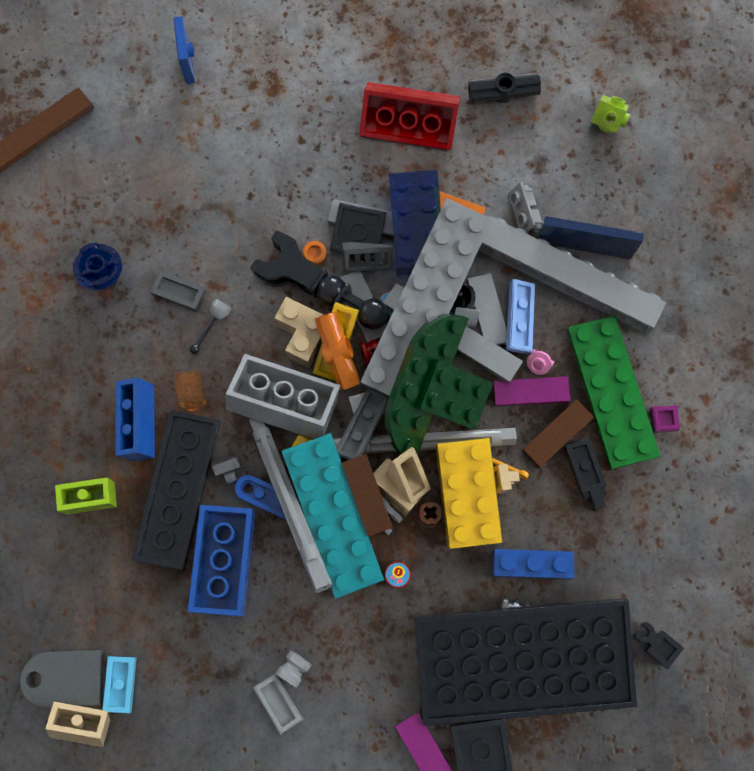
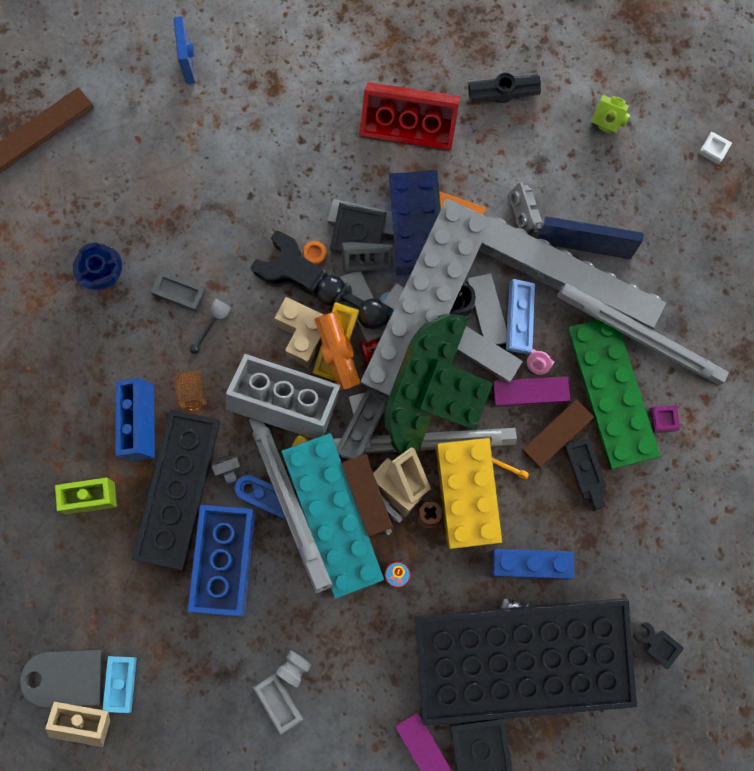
white sticker [455,307,479,329] -> none
tan tile [493,464,520,494] -> none
none -> light grey piece [557,283,729,385]
none -> white tile [698,132,732,165]

